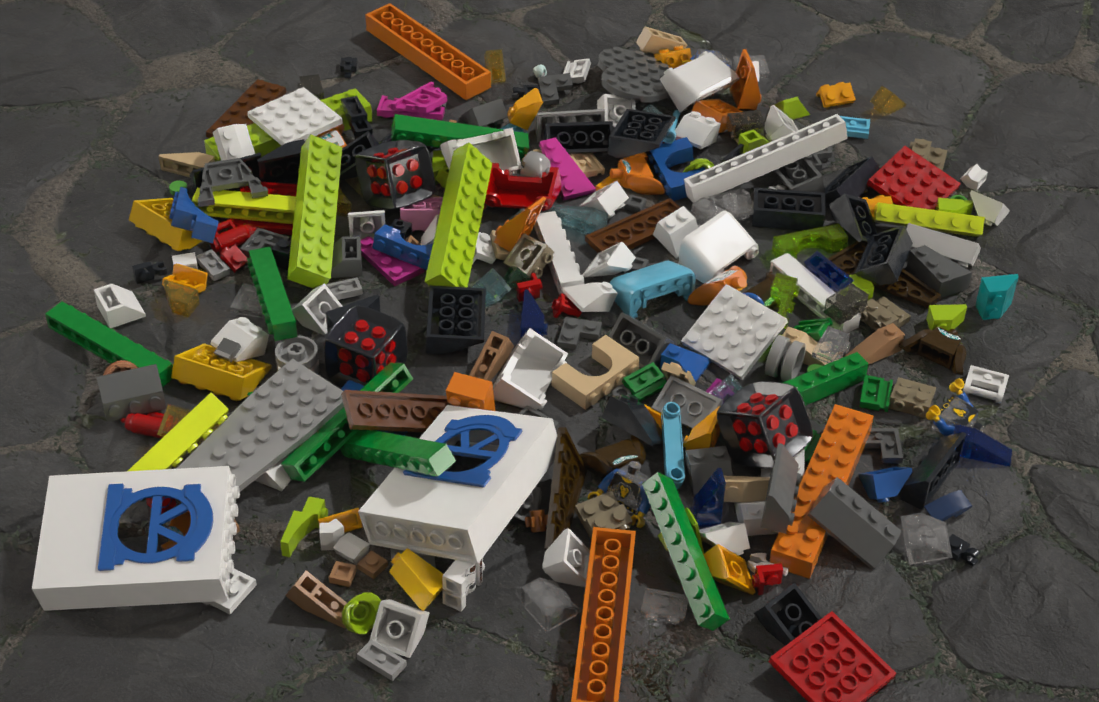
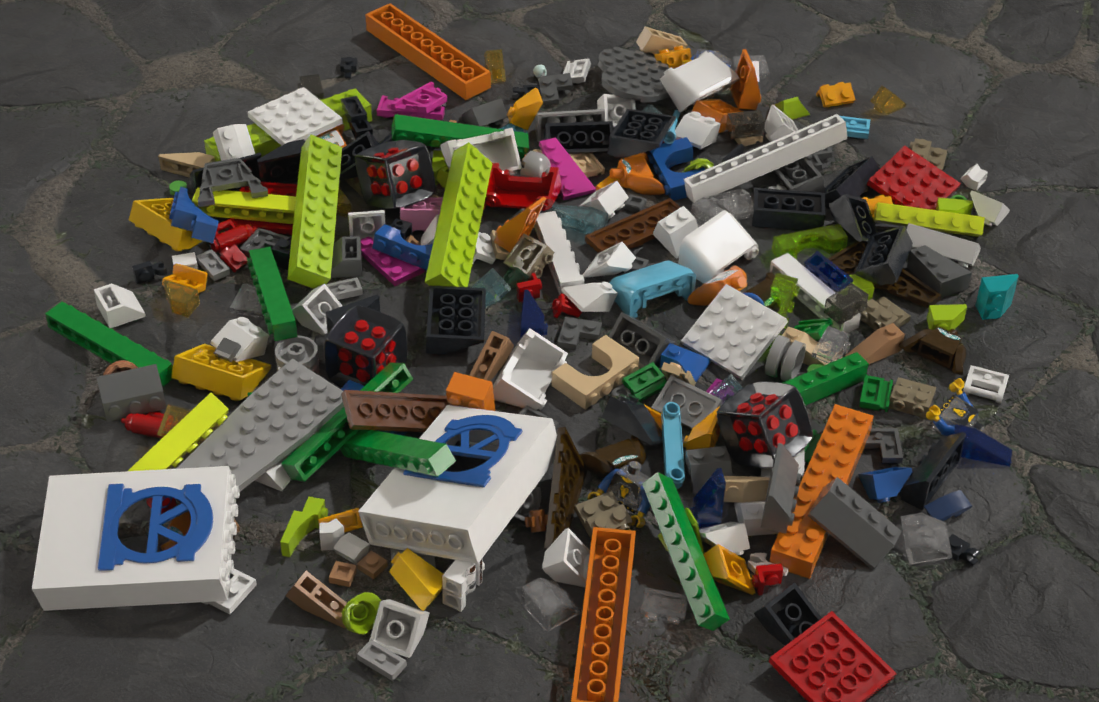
reddish brown plate [206,79,286,138] -> none
lime slope [738,129,770,154] -> none

